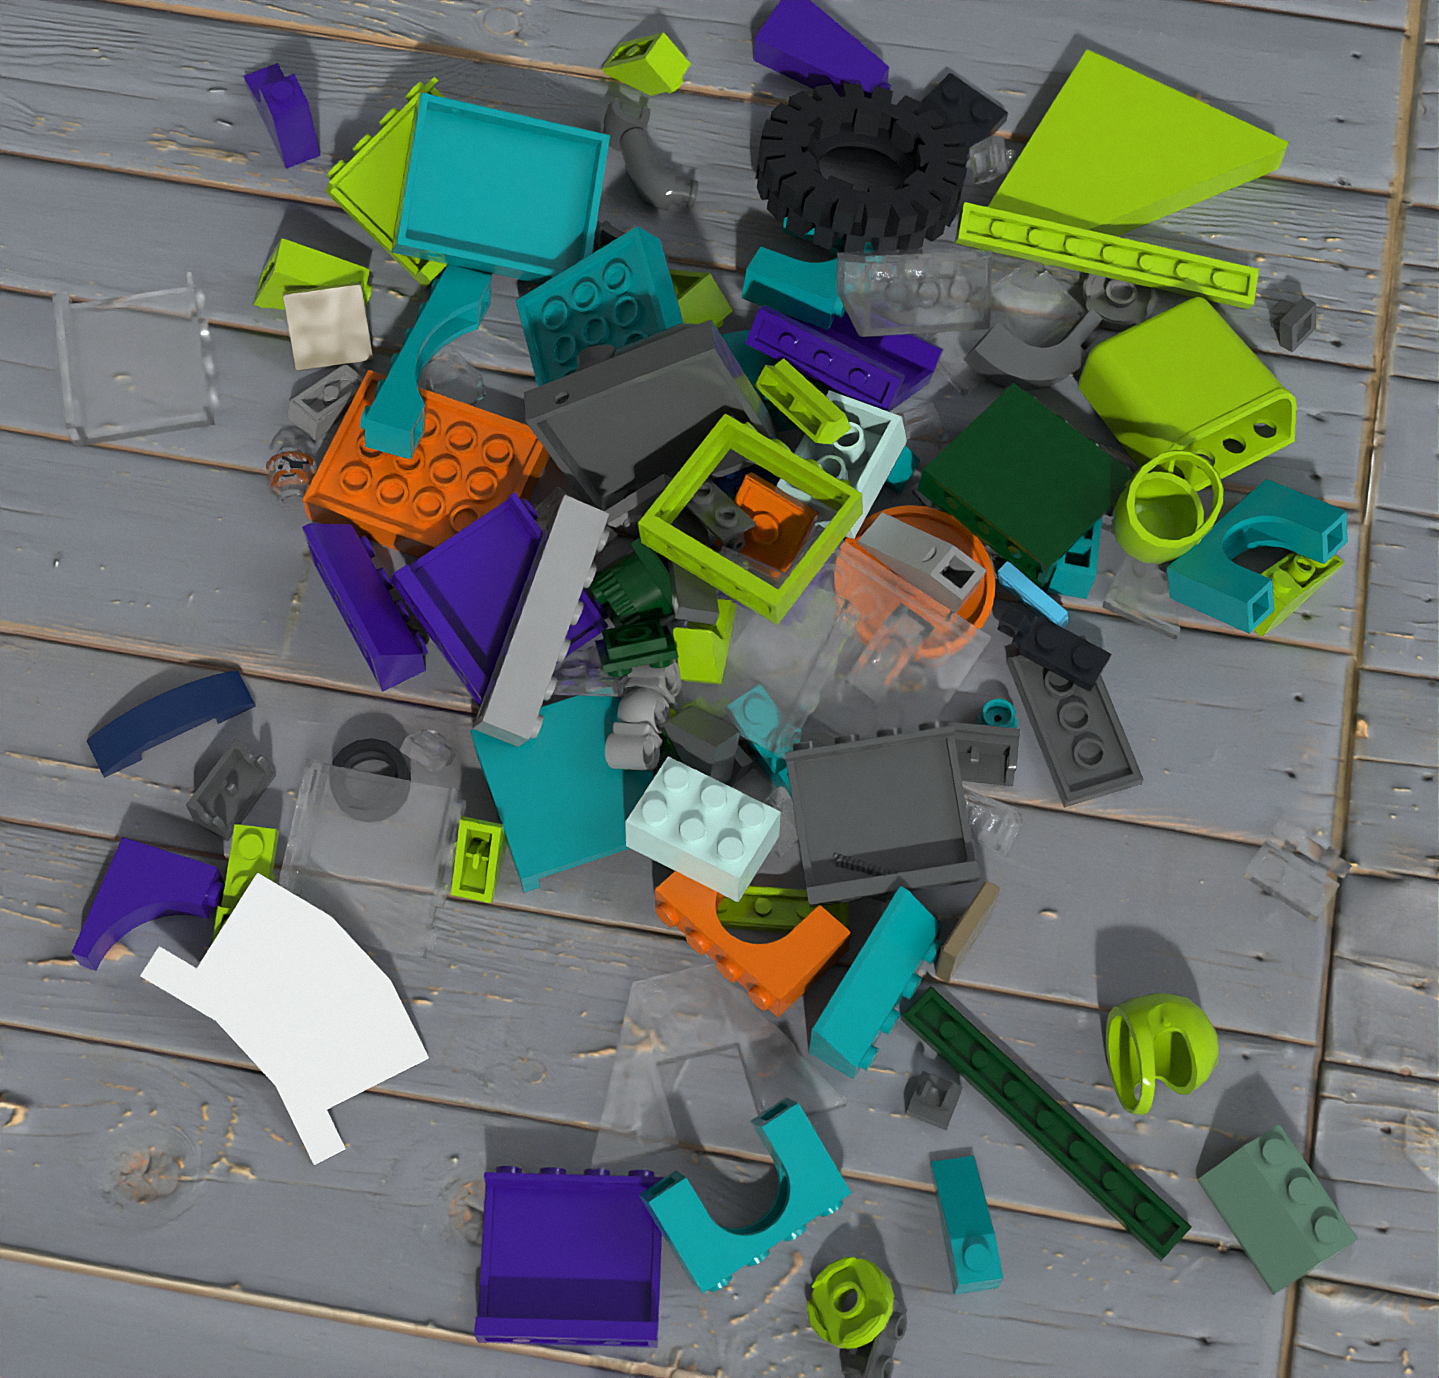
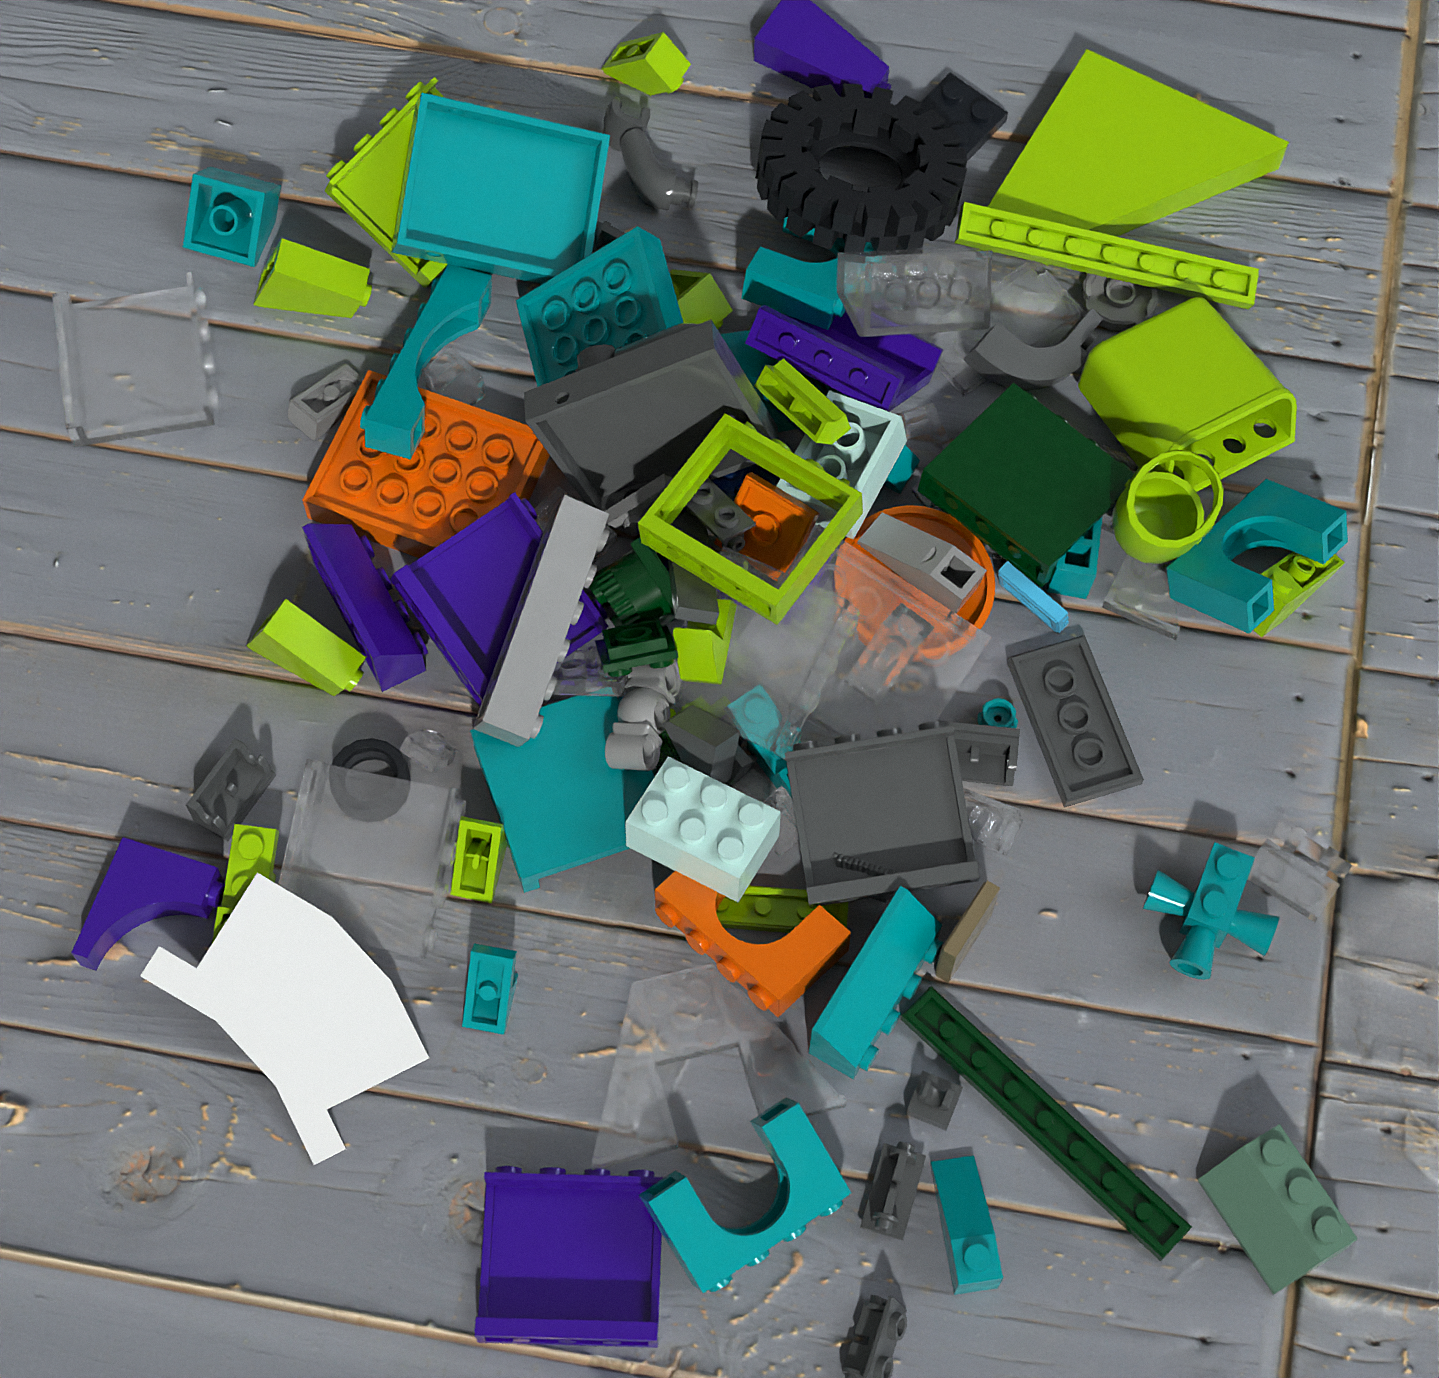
dark blue slope [87,670,256,778] -> none
dark purple arch [243,63,321,169] -> none
clear head [265,447,317,510] -> none
tile [283,281,373,370] -> none
lime tile [806,1257,894,1349] -> none
clear tile [969,136,1017,185] -> none
black hinge [997,607,1112,692] -> none
lime piece [1106,993,1219,1115] -> none
dark grey tile [1271,296,1316,352] -> none
none -> teal slope [183,166,281,267]
none -> lime slope [246,599,366,696]
none -> teal slope [462,943,518,1035]
none -> dark grey hinge [860,1142,926,1241]
none -> teal brick [1143,842,1280,980]

